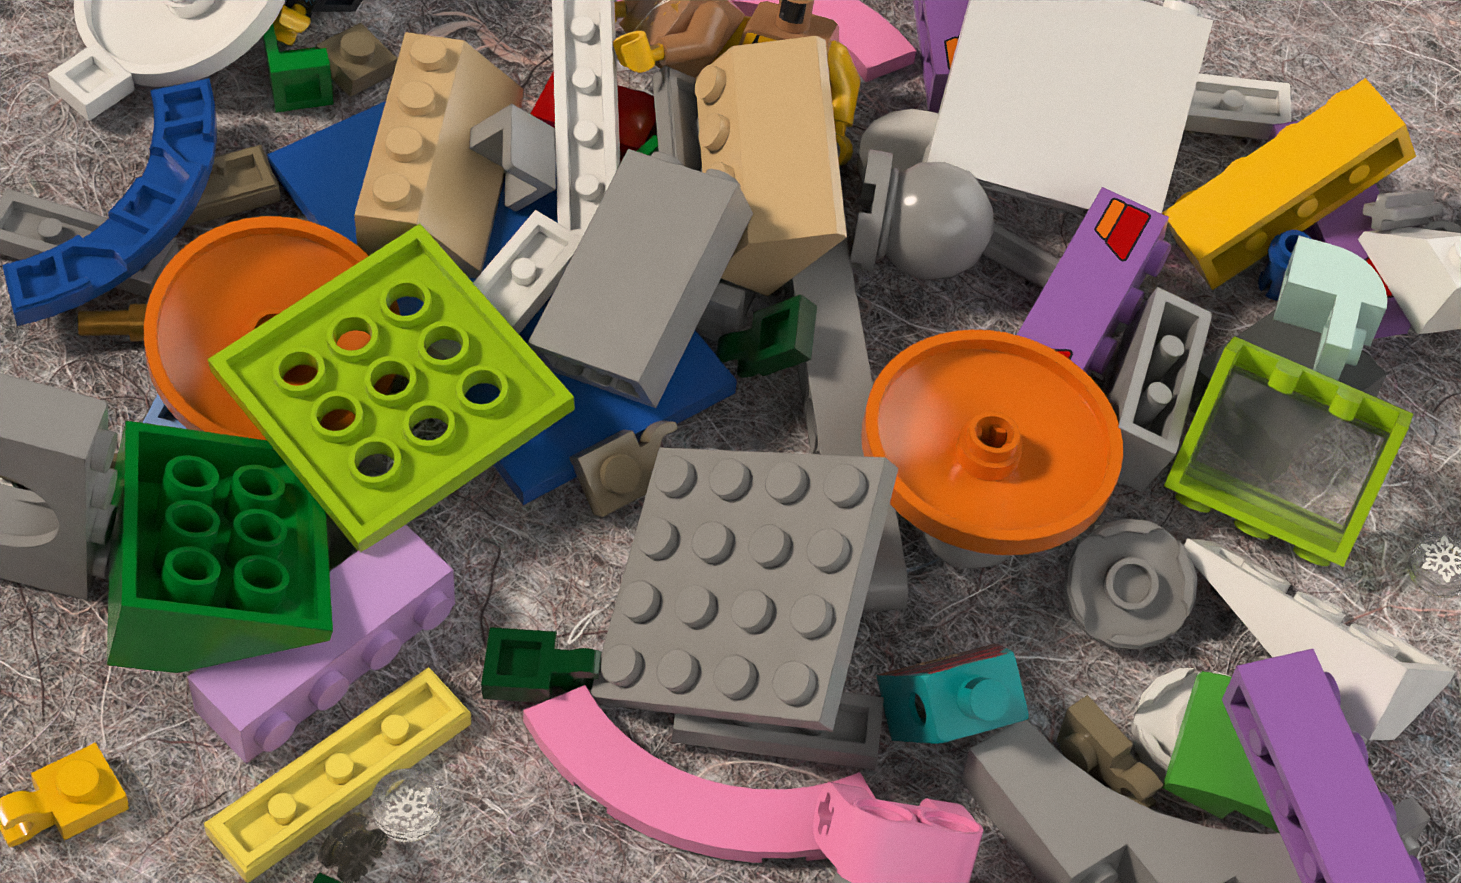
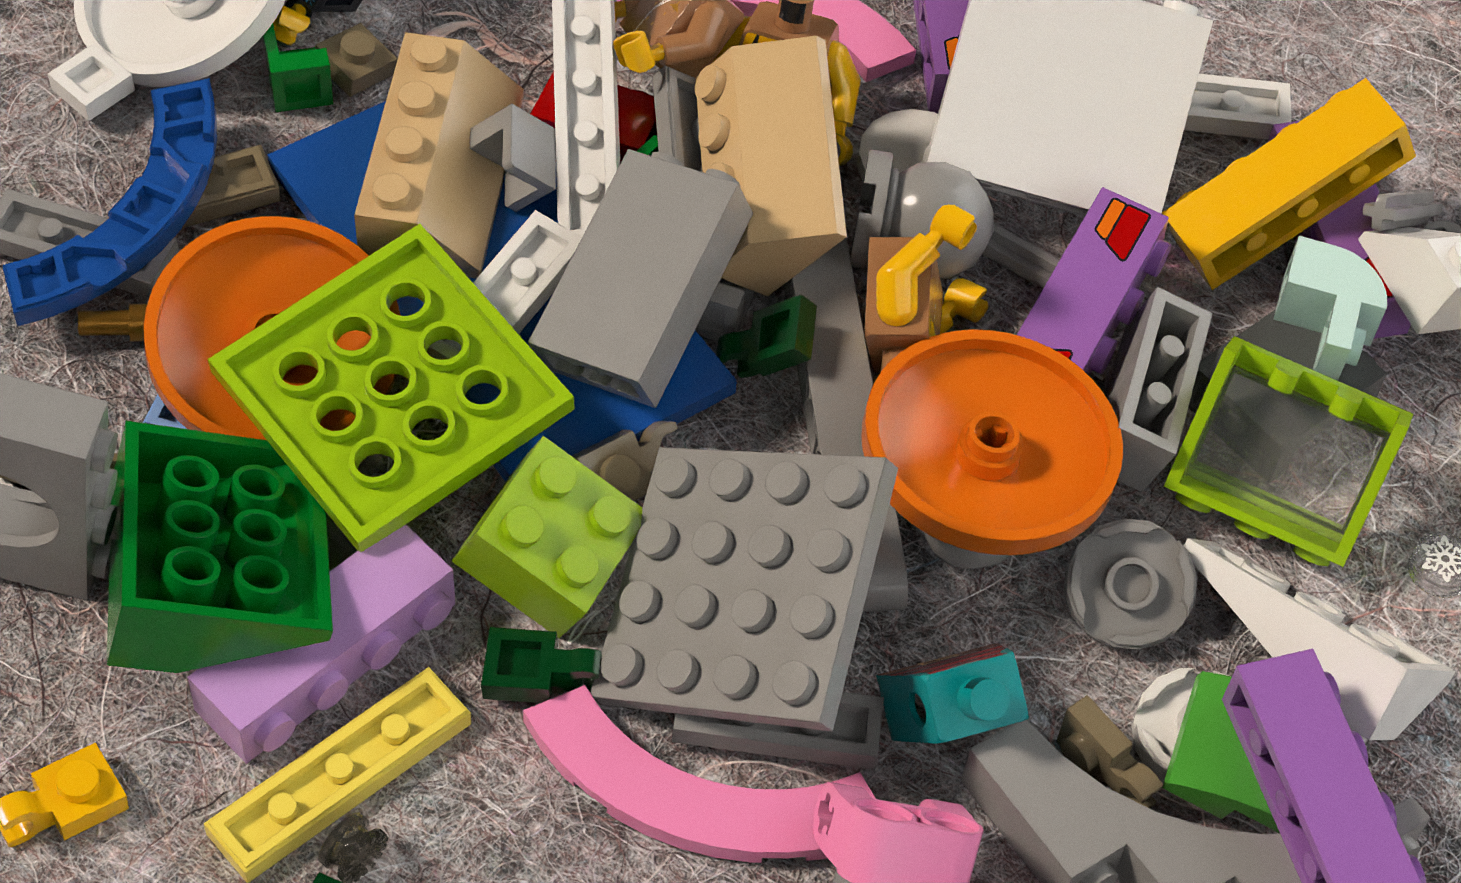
clear tile [371,768,442,842] -> none
blue pin [1258,230,1311,301] -> none
none -> lime brick [452,436,643,638]
none -> torso [865,204,989,374]

